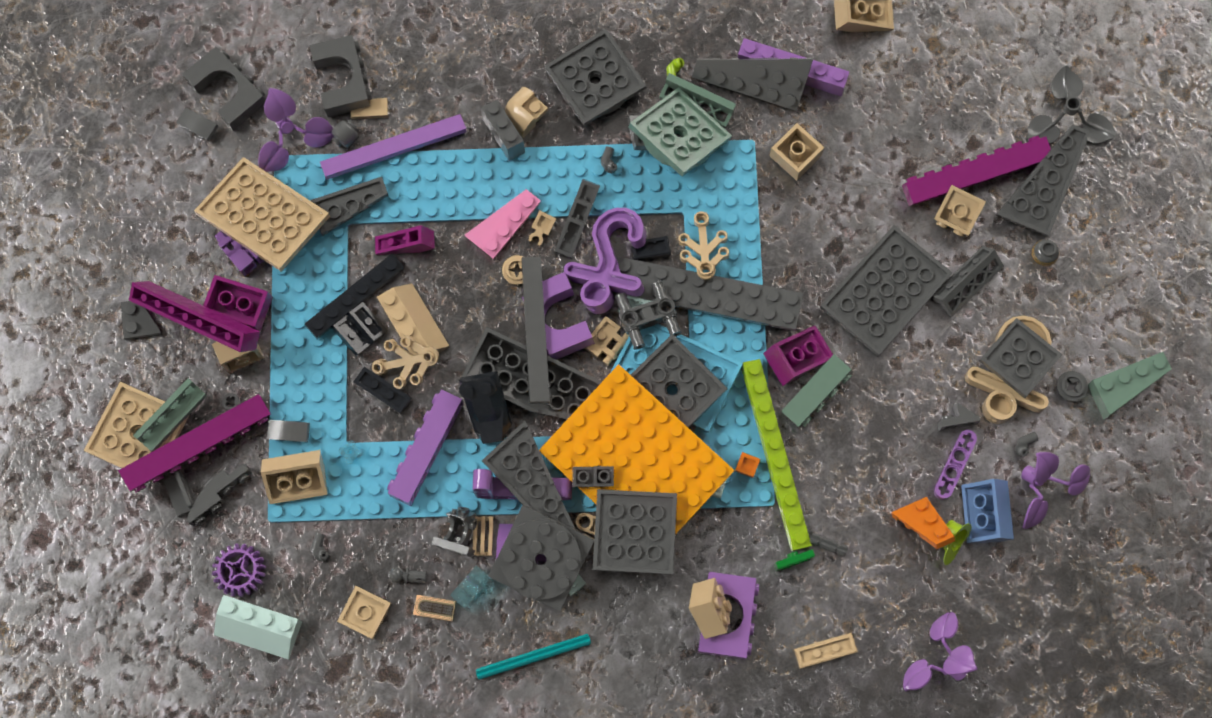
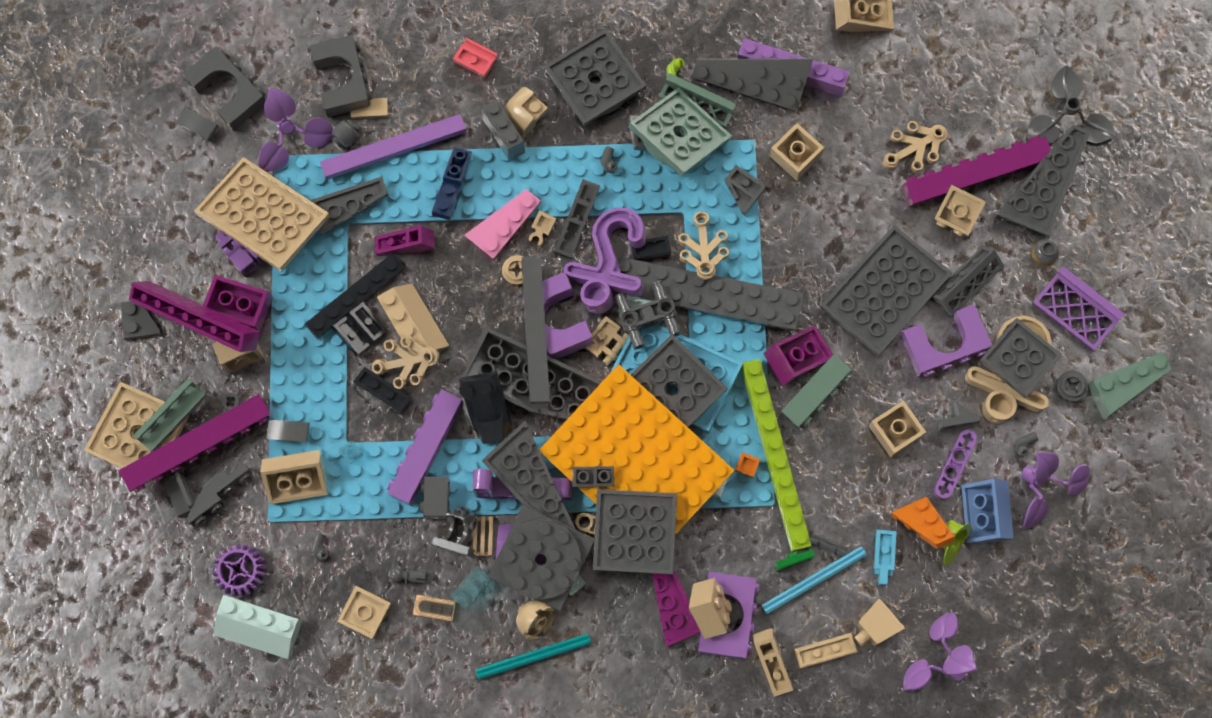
none -> dark grey brick [420,477,450,519]
none -> dark blue slope [432,147,472,220]
none -> coral plate [453,37,498,78]
none -> tan cylinder [516,600,555,641]
none -> magenta wing [652,570,701,648]
none -> dark grey wing [725,165,766,216]
none -> tan slope [753,628,793,697]
none -> medium azure axle [762,547,866,614]
none -> tan torso [854,598,905,647]
none -> tan brick [869,400,926,458]
none -> medium azure hinge [873,530,896,586]
none -> tan plant [883,121,948,173]
none -> medium lavender arch [900,304,992,377]
none -> medium lavender fence [1033,266,1125,351]

